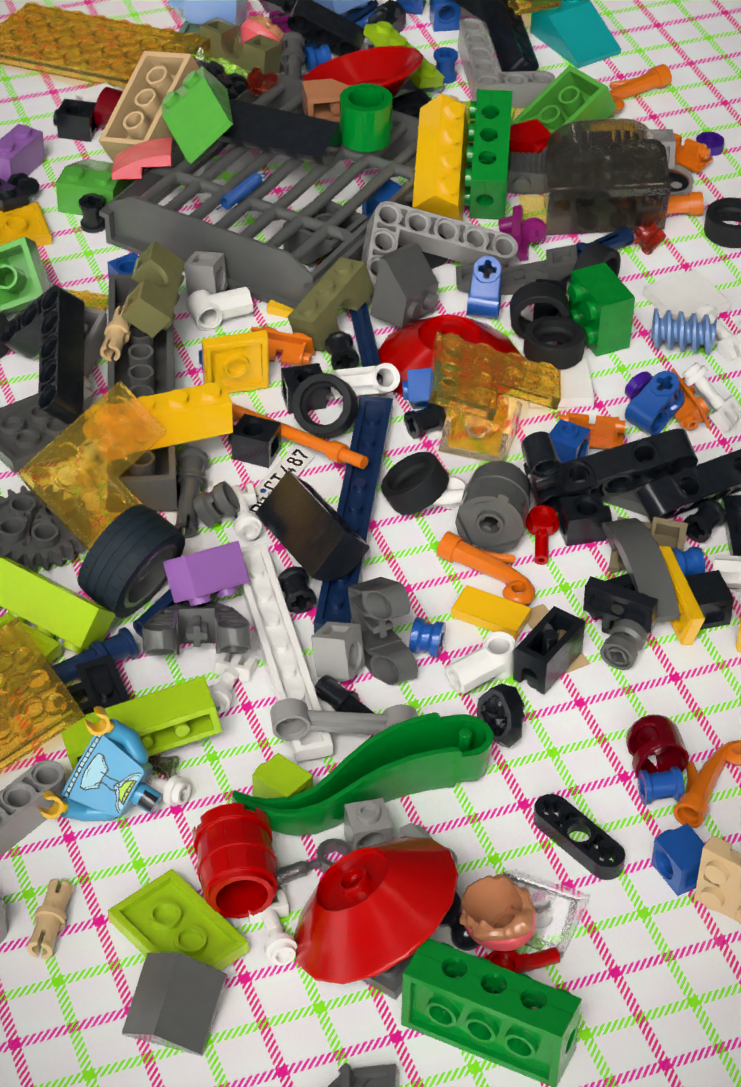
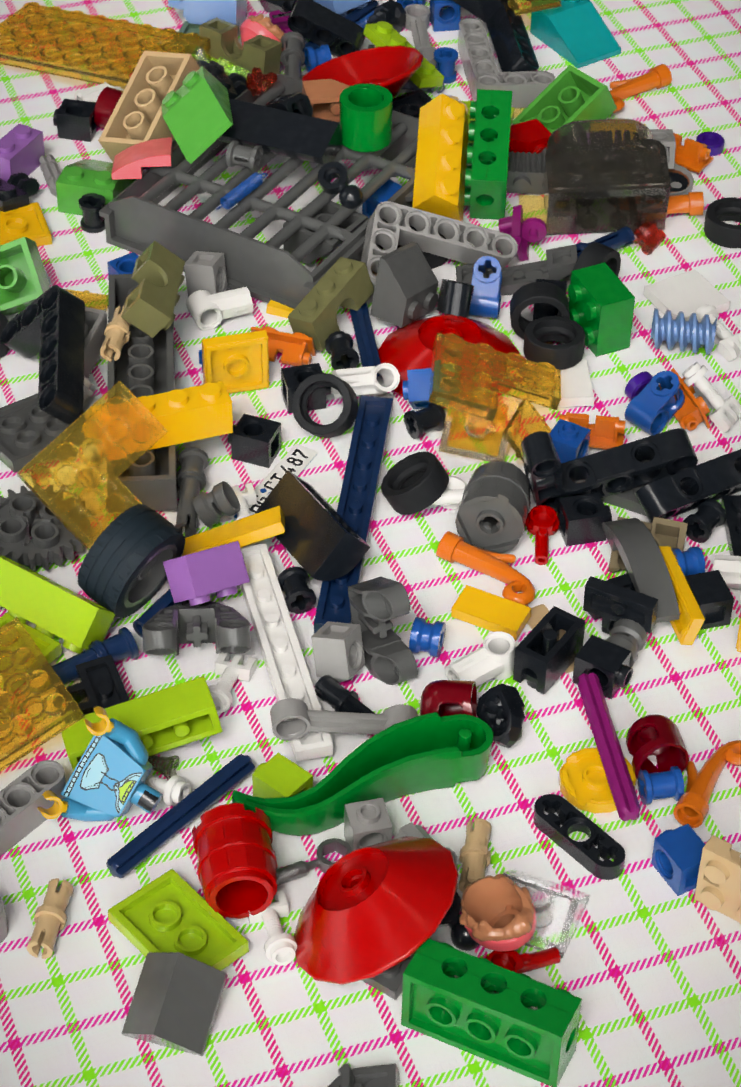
orange bar [232,403,368,469] -> none
none -> light grey axle [39,154,61,196]
none -> dark blue axle [106,754,255,878]
none -> yellow tile [182,506,285,556]
none -> dark grey bush [226,140,264,173]
none -> black rock [265,92,313,117]
none -> black plate [318,161,363,209]
none -> light grey piece [404,4,436,68]
none -> dark red helmet [420,680,477,717]
none -> black beam [436,279,474,318]
none -> tan pin [459,818,492,893]
none -> clear yellow piece [502,398,551,462]
none -> yellow tile [559,748,636,813]
none -> black brick [572,635,633,699]
none -> magenta axle [578,672,641,821]

